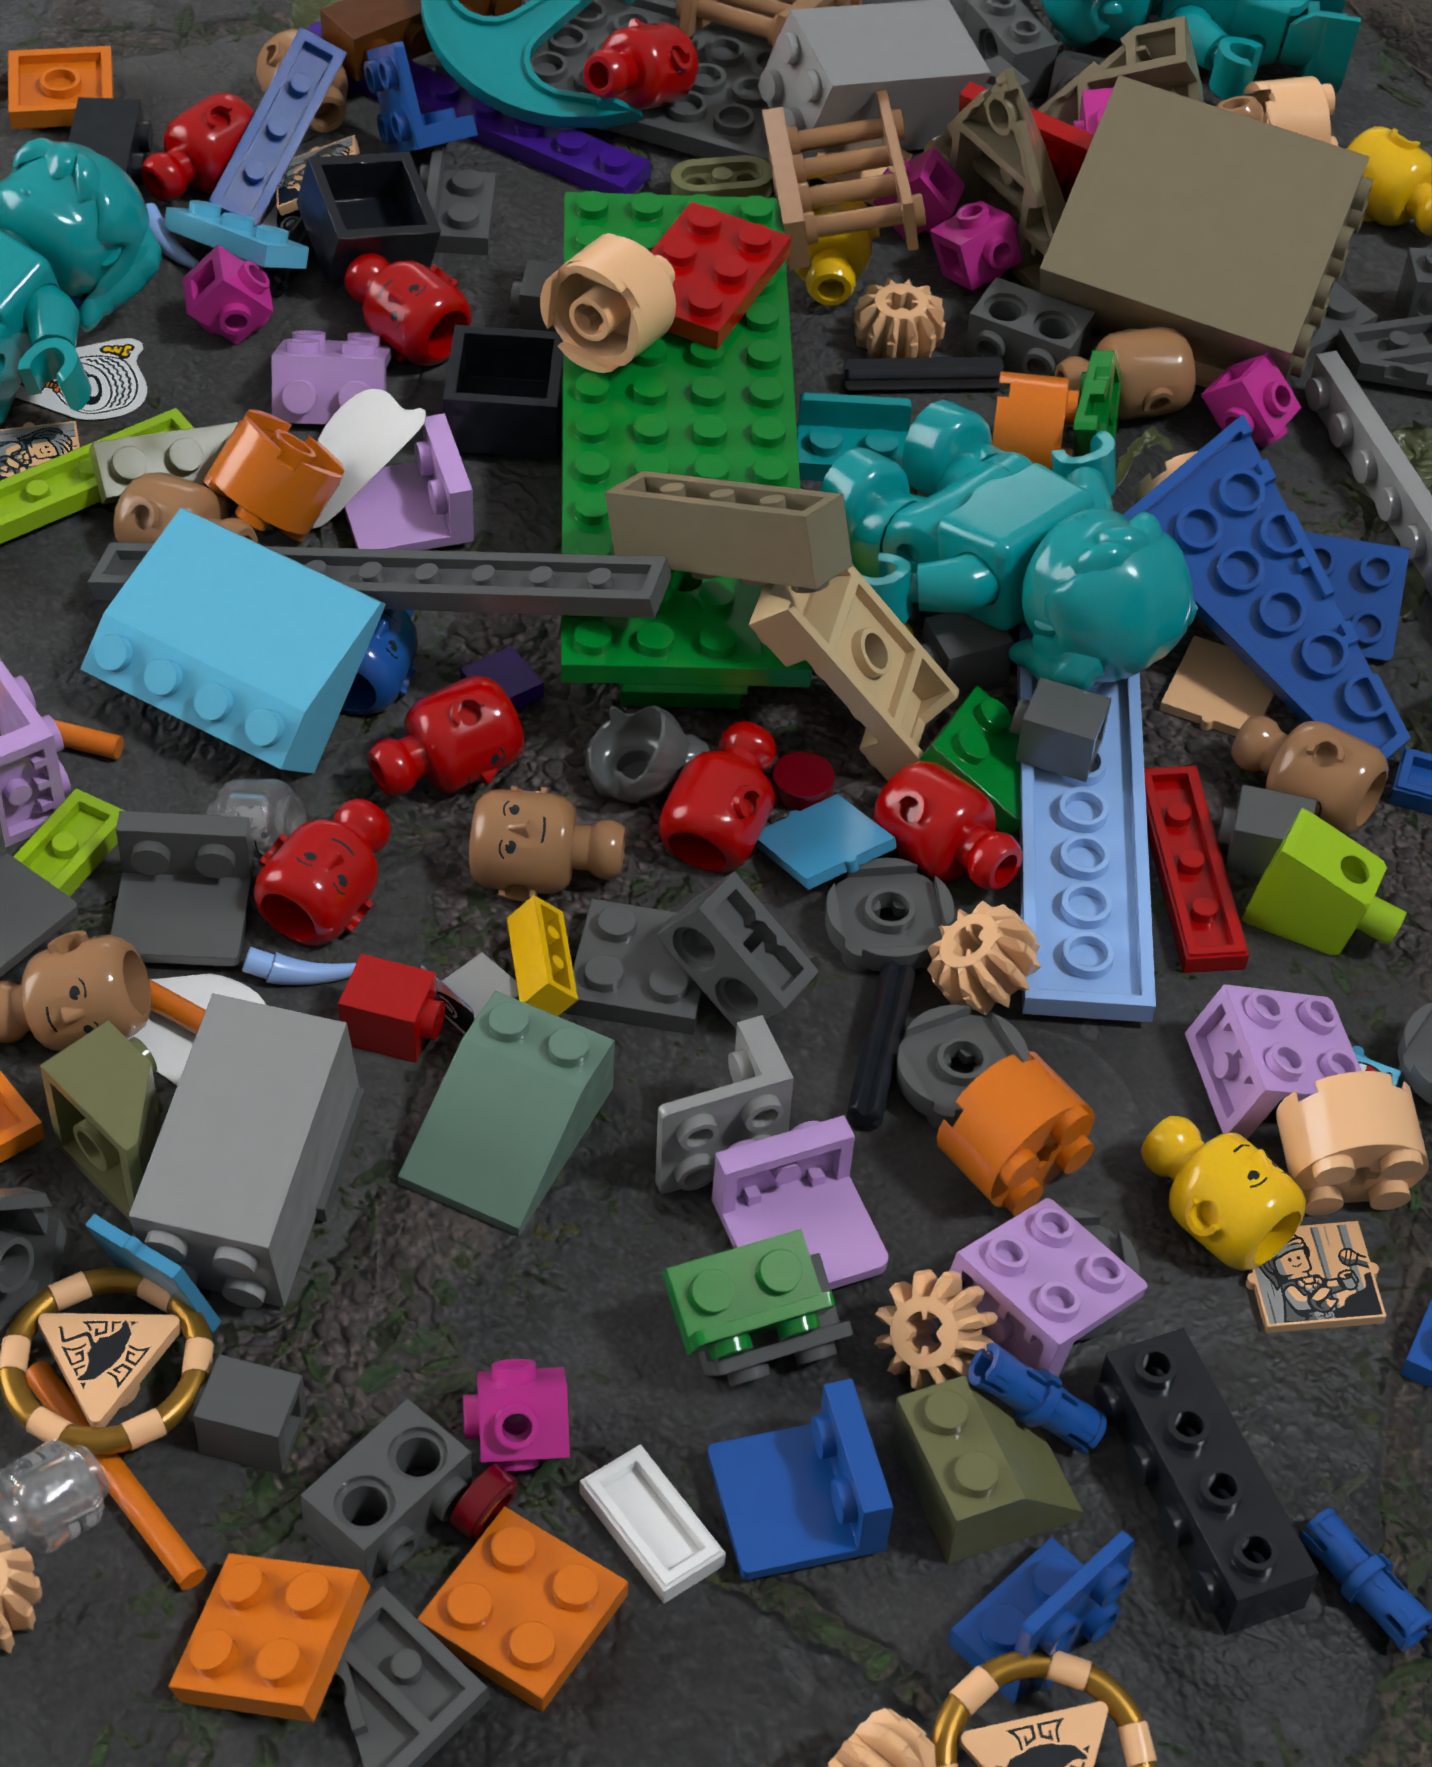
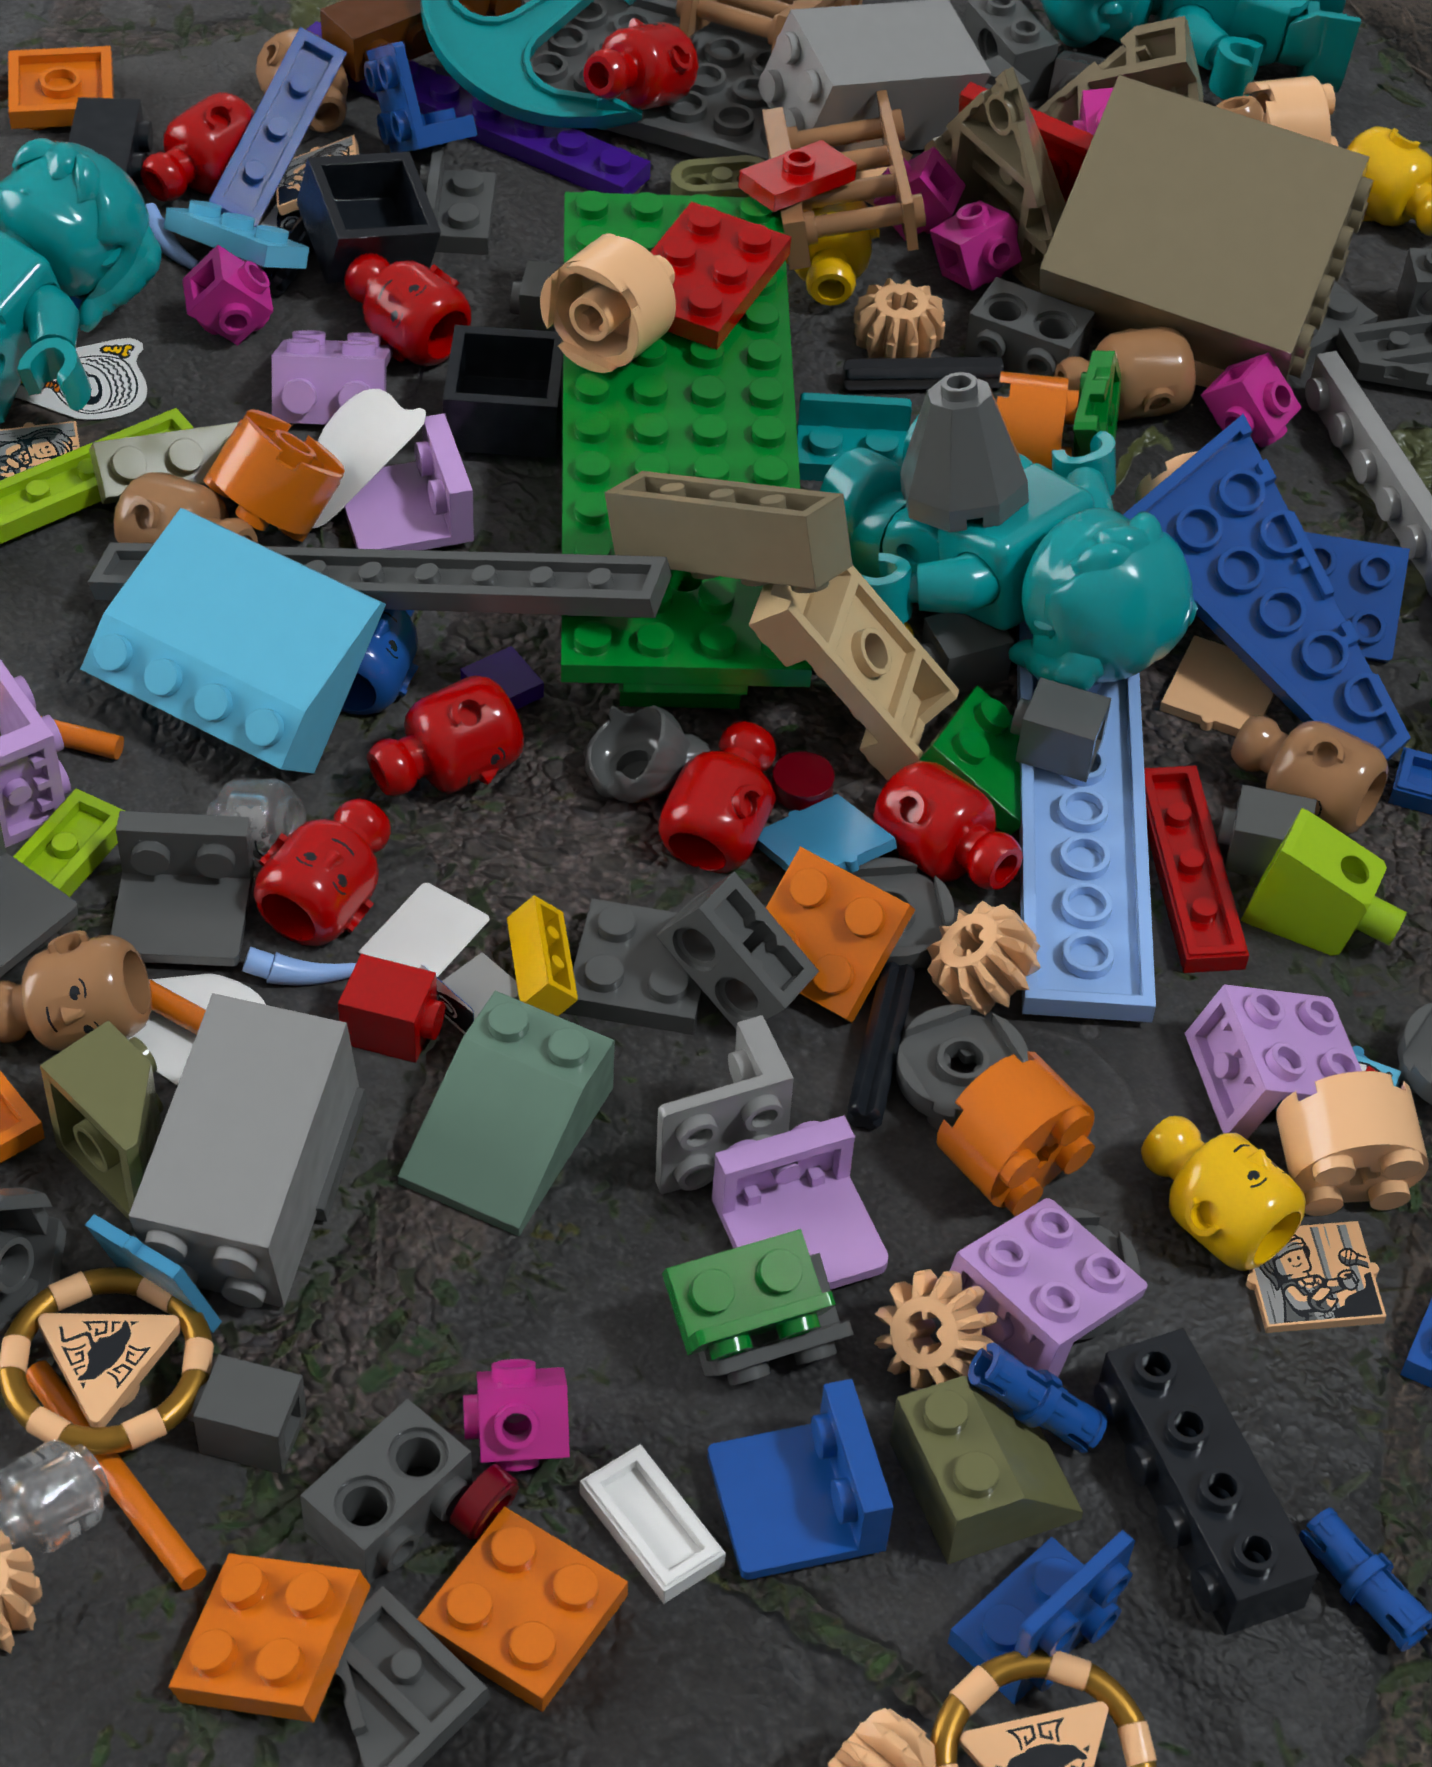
medium nougat piece [469,786,626,902] -> none
none -> white sticker [358,883,489,977]
none -> red plate [738,140,857,212]
none -> orange plate [766,846,915,1023]
none -> dark grey cone [900,372,1029,532]

